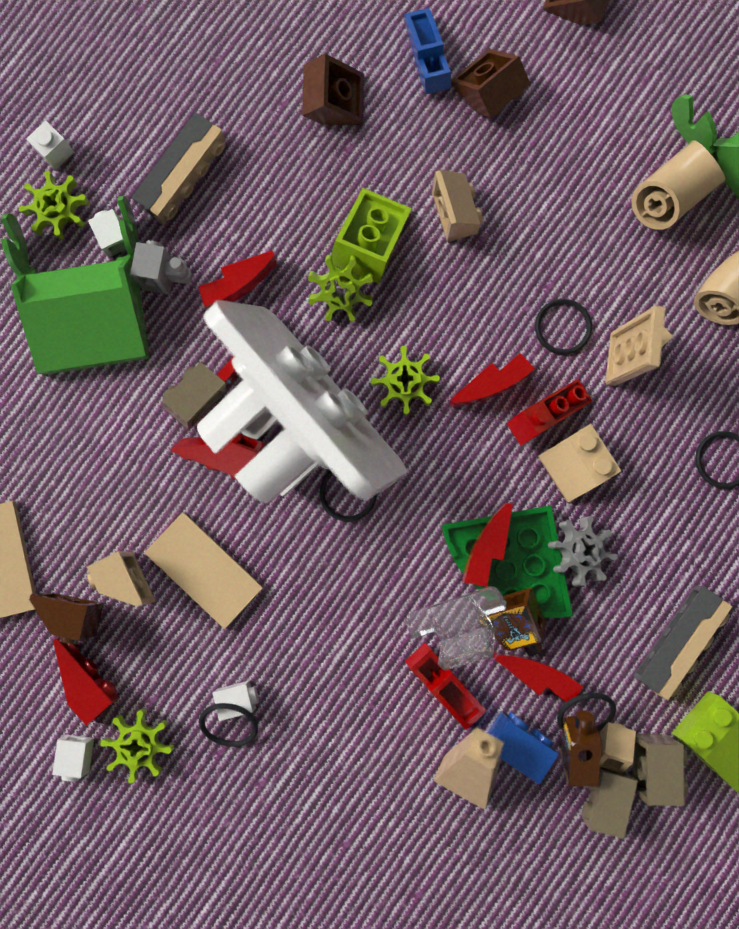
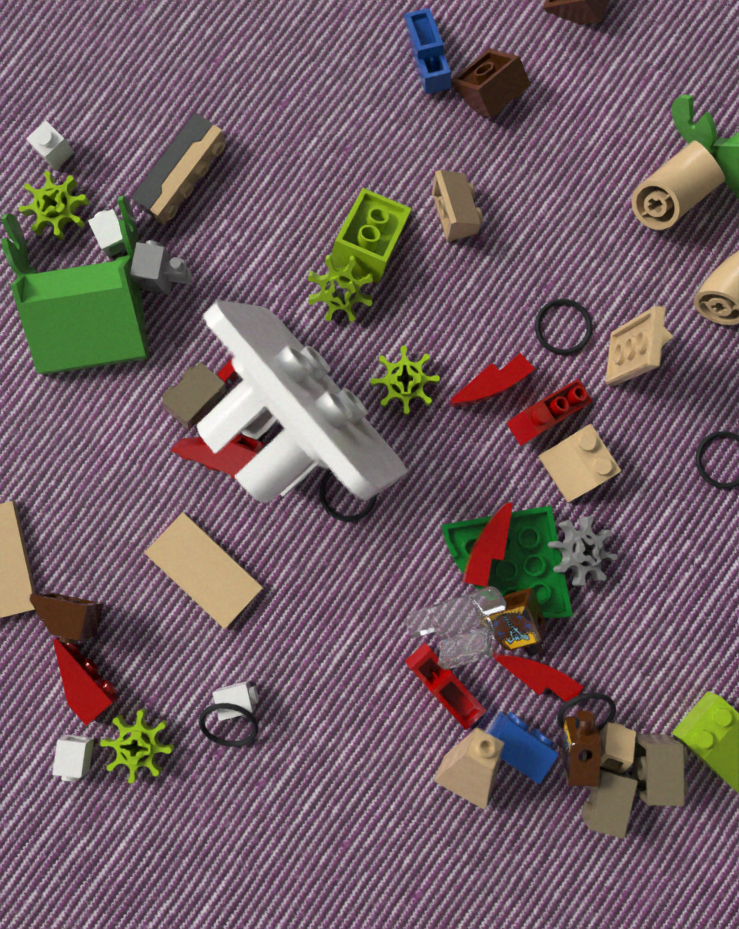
tan slope [87,551,156,607] -> none
red slope [198,250,277,310] -> none
reddish brown slope [302,53,364,125] -> none
dark grey piece [632,585,733,700] -> none

